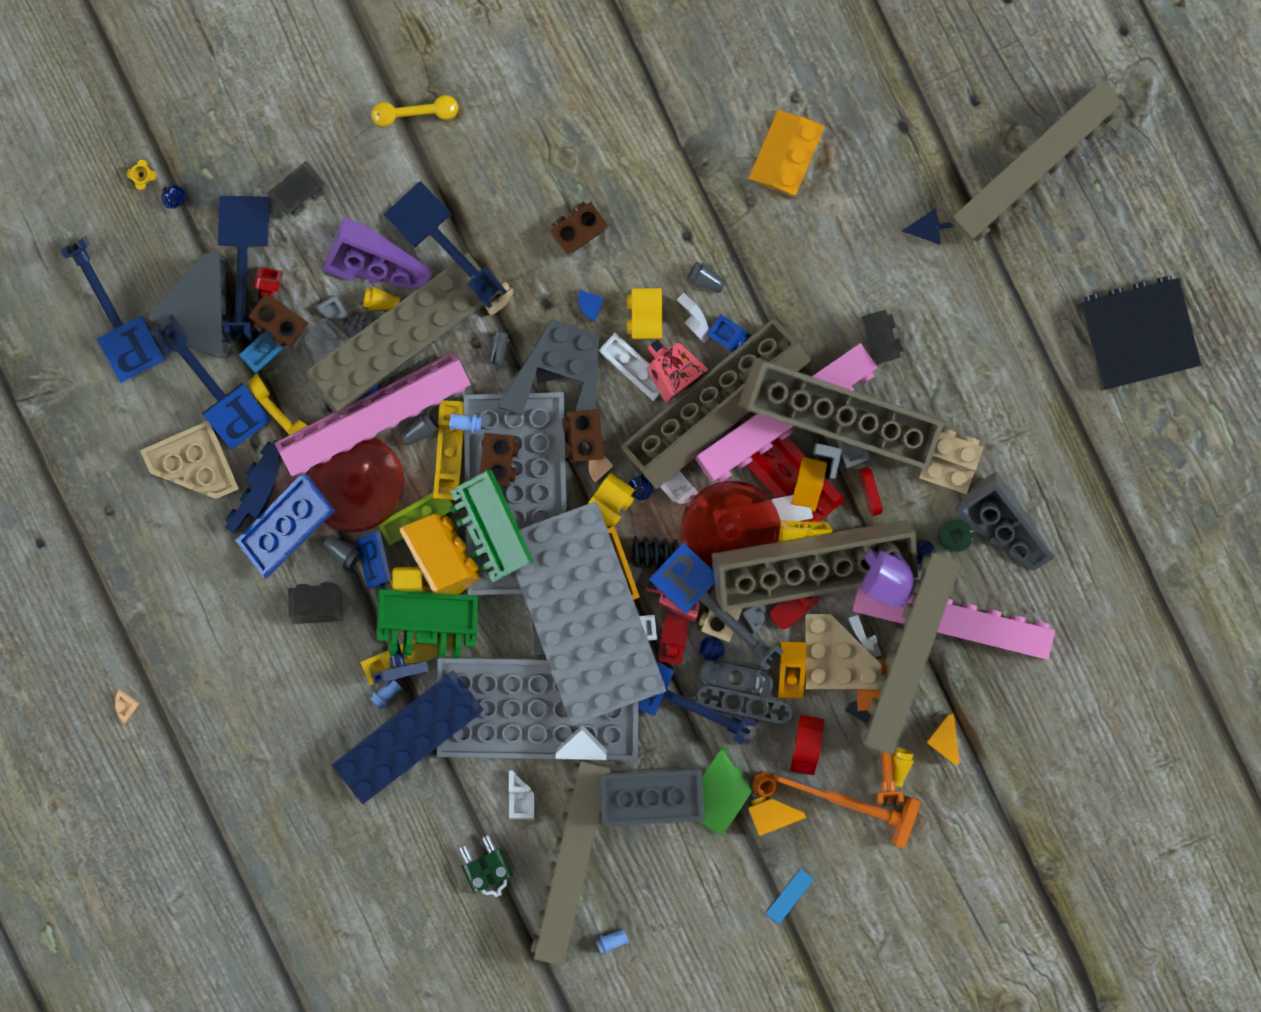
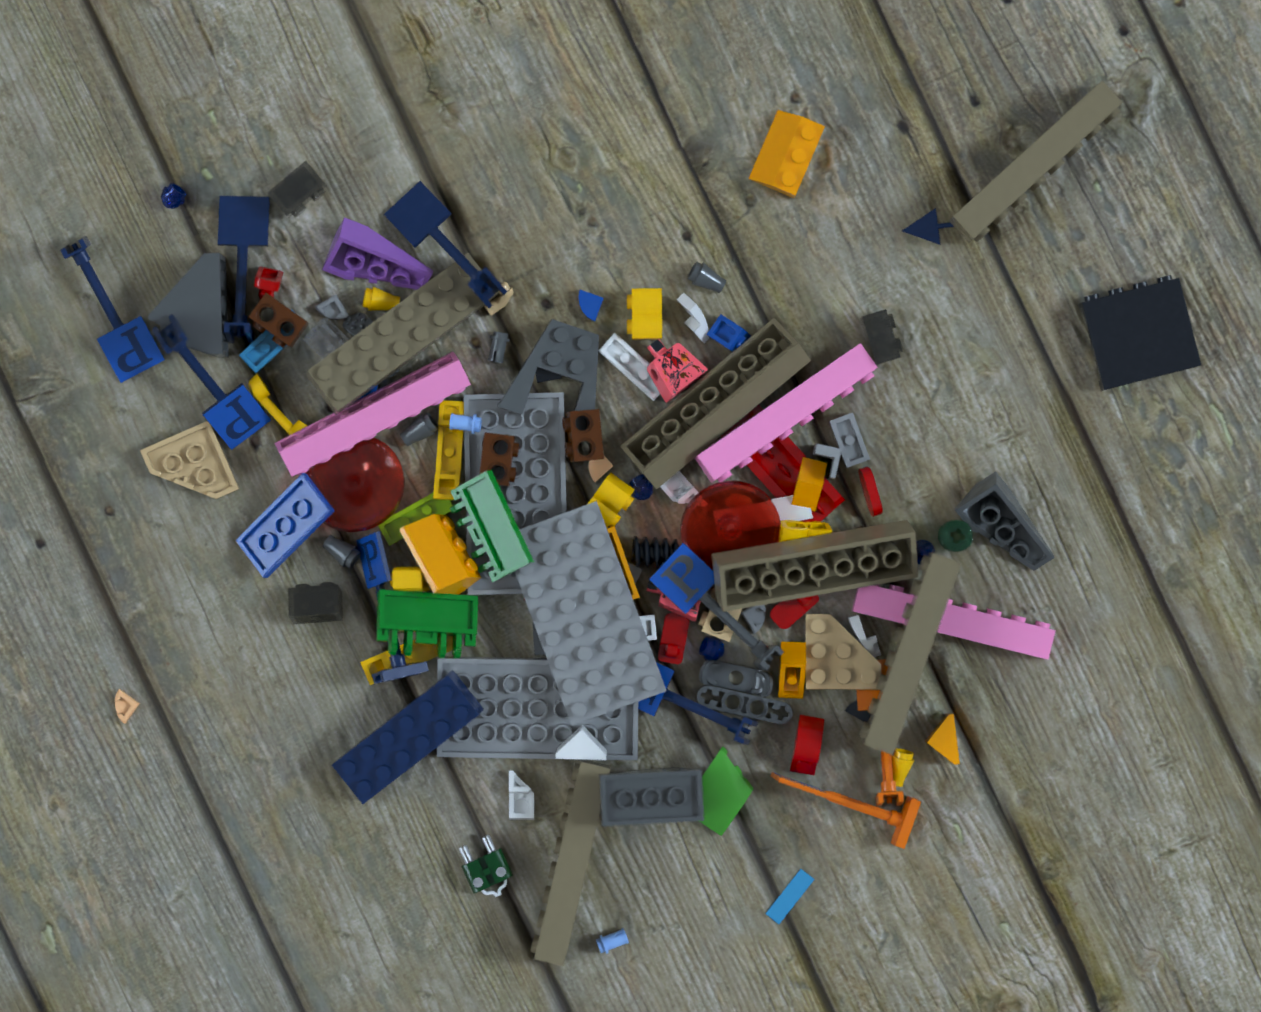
yellow plate [126,160,156,190] -> none
dark blue slope [225,440,281,533] -> none
light blue pin [370,680,403,709] -> none
yellow piece [371,95,458,128] -> none
reddish brown brick [550,201,609,257] -> none
dark tan brick [738,357,944,470] -> none
light orange slope [748,796,806,836] -> none
orange plate [752,772,776,797] -> none
medium lavender brick [861,550,914,608] -> none
tan plate [919,428,984,495] -> none

